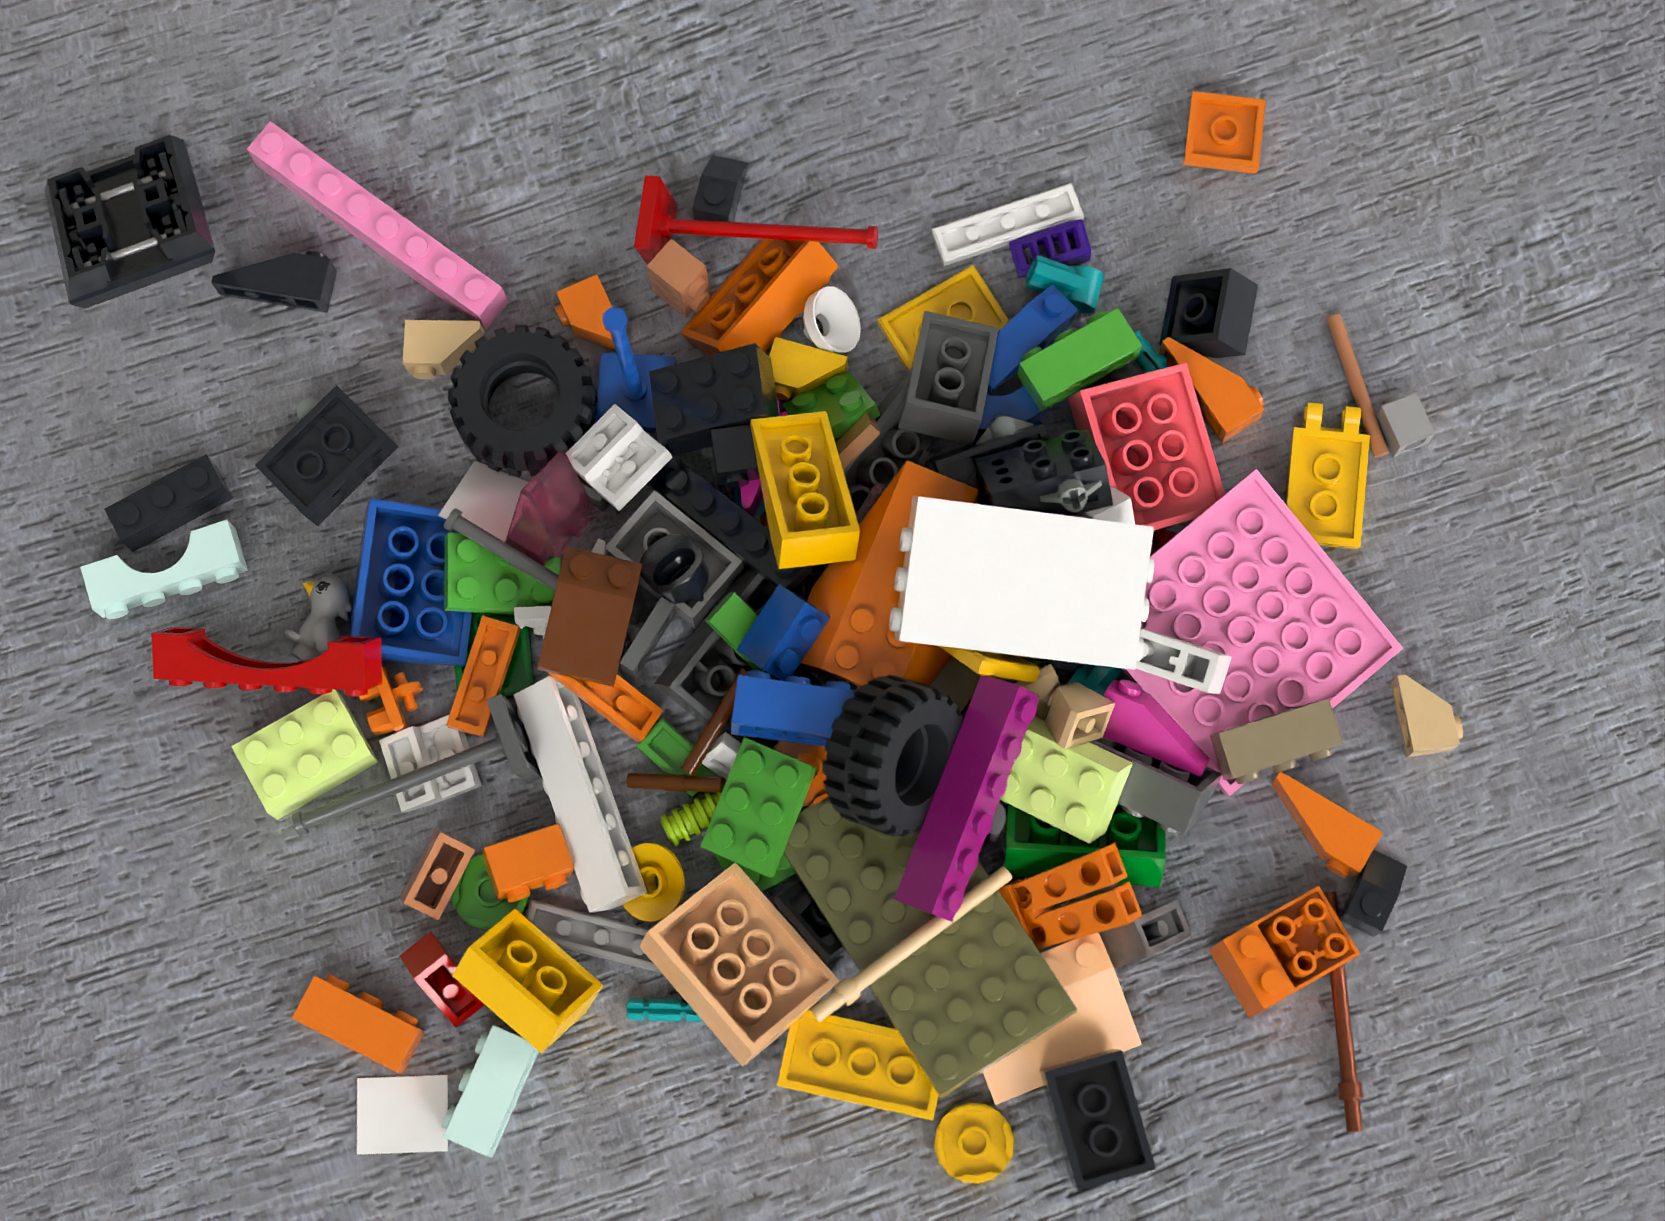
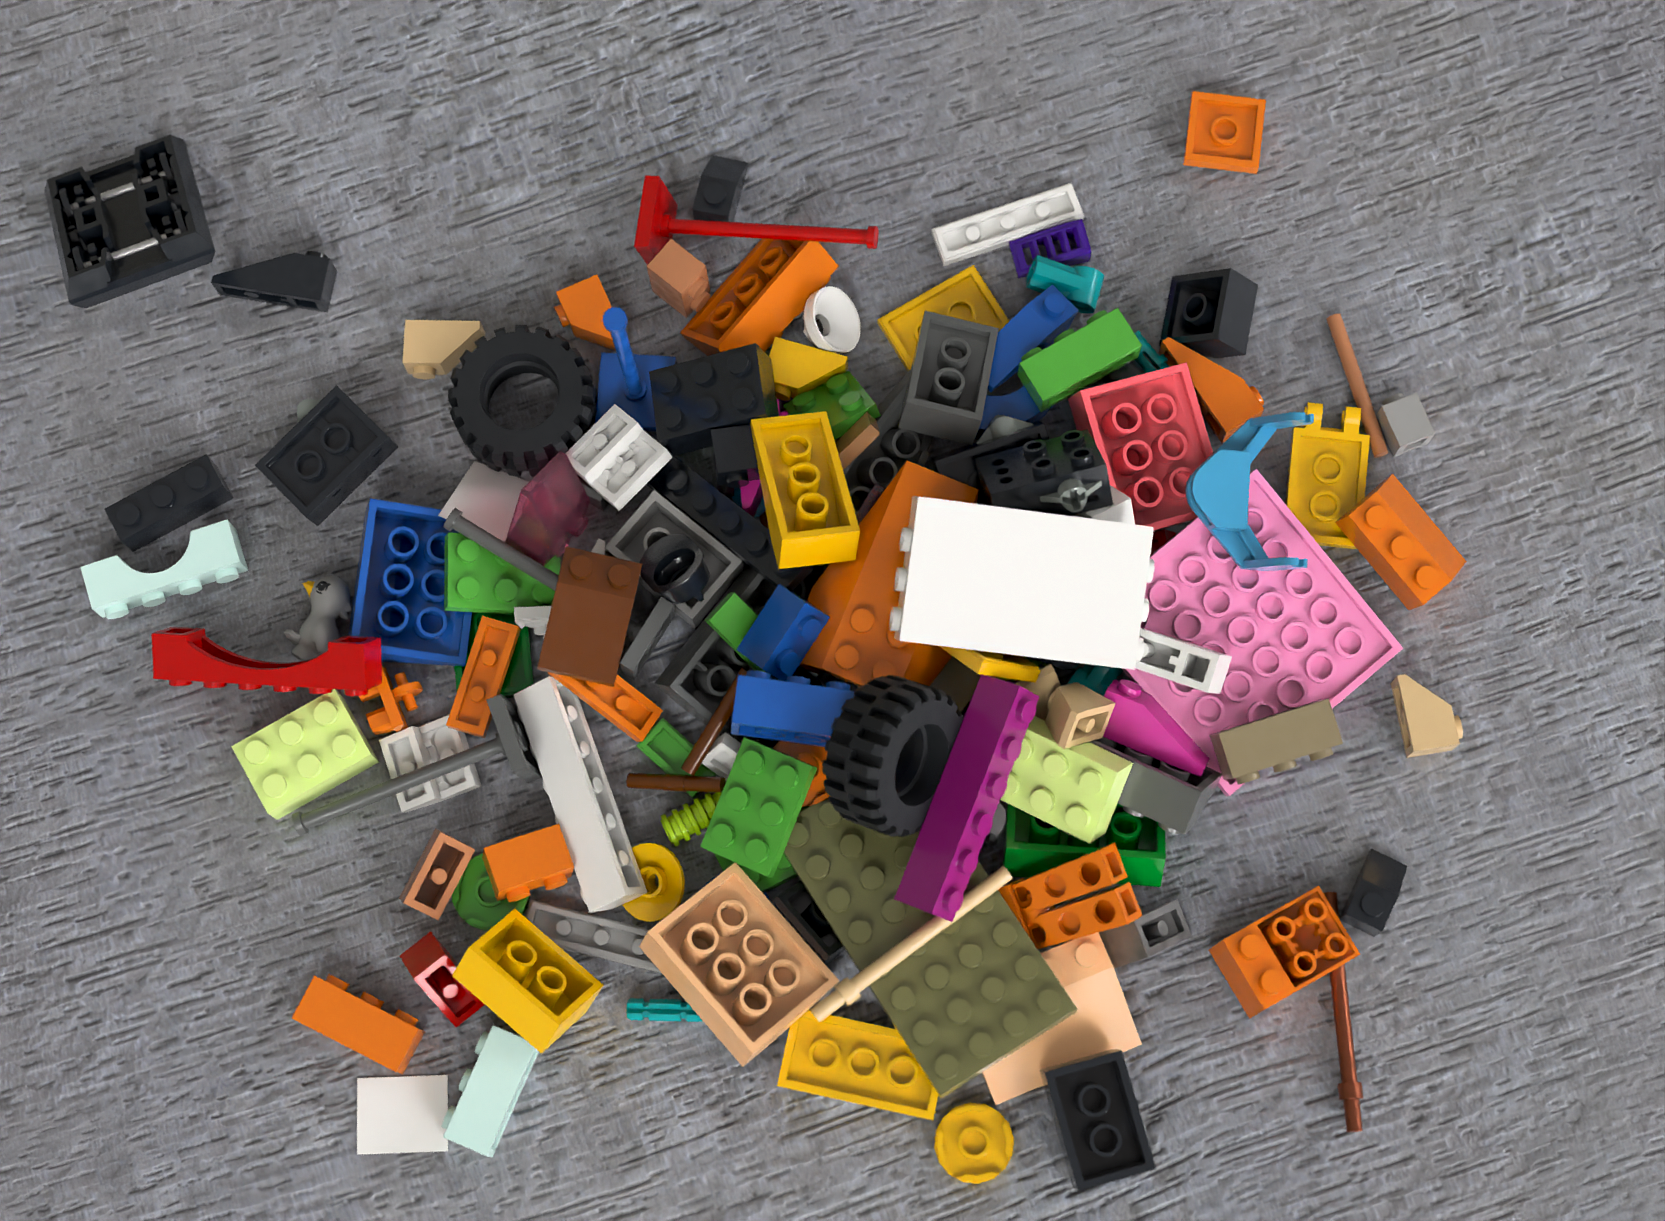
bright pink brick [247,121,508,331] -> none
orange slope [1271,771,1383,878] -> none
none -> dark azure piece [1185,412,1314,571]
none -> orange slope [1335,474,1467,610]

